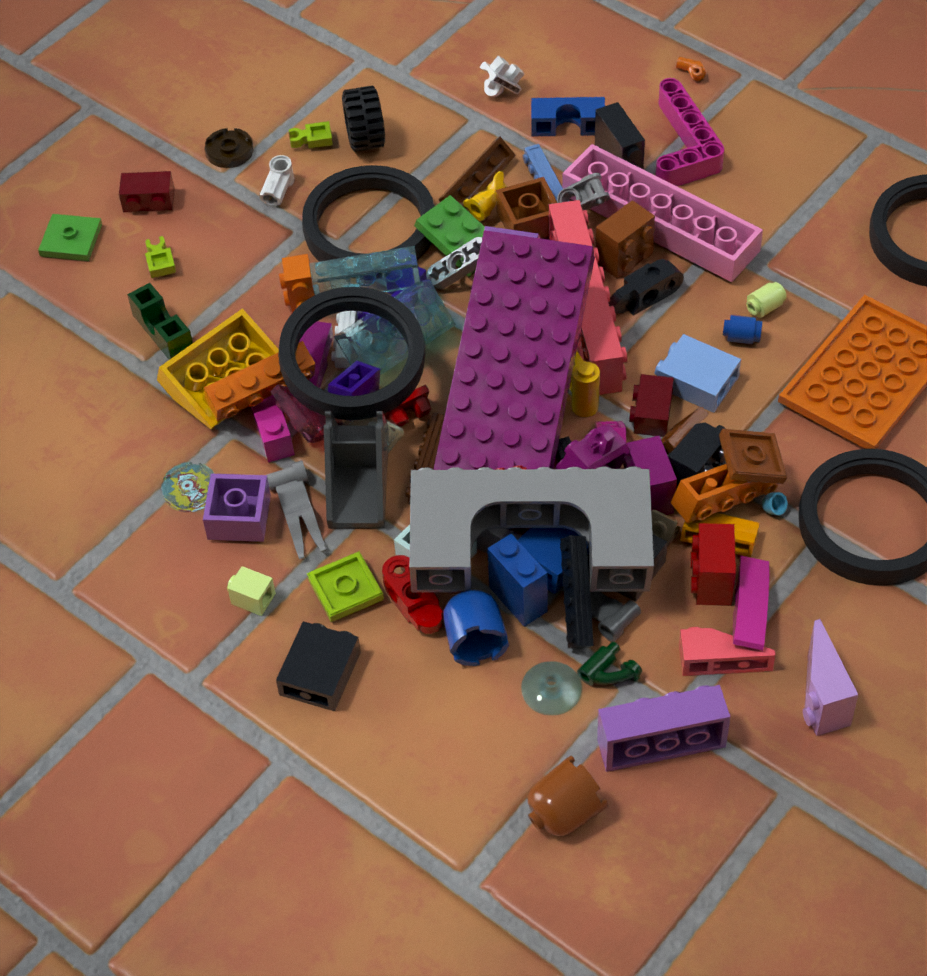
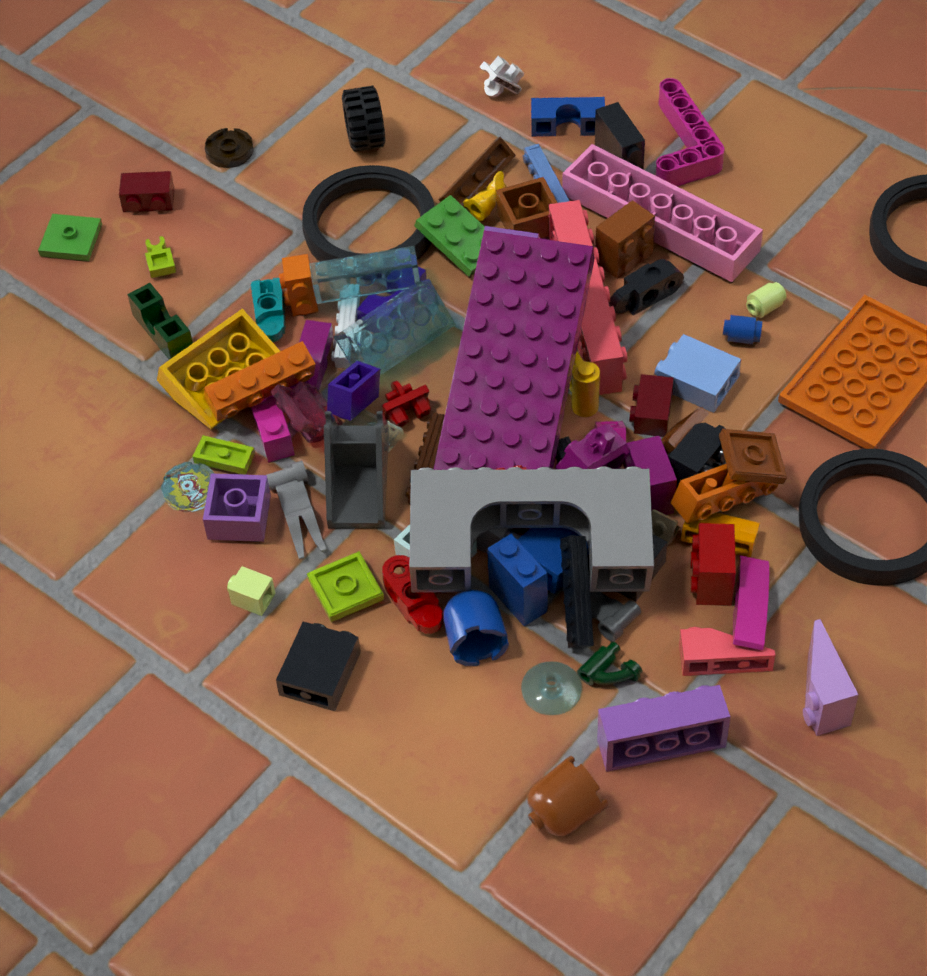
white piece [259,155,295,208] -> none
black tyre [278,287,426,420] -> none
lime plate [288,121,333,148] -> none
light grey beam [426,237,482,290] -> none
light grey piece [557,173,610,210] -> none
orange arm [676,56,706,81] -> none
medium azure hinge [762,492,788,515] -> none
none -> lime plate [192,435,255,475]
none -> teal piece [251,278,285,342]

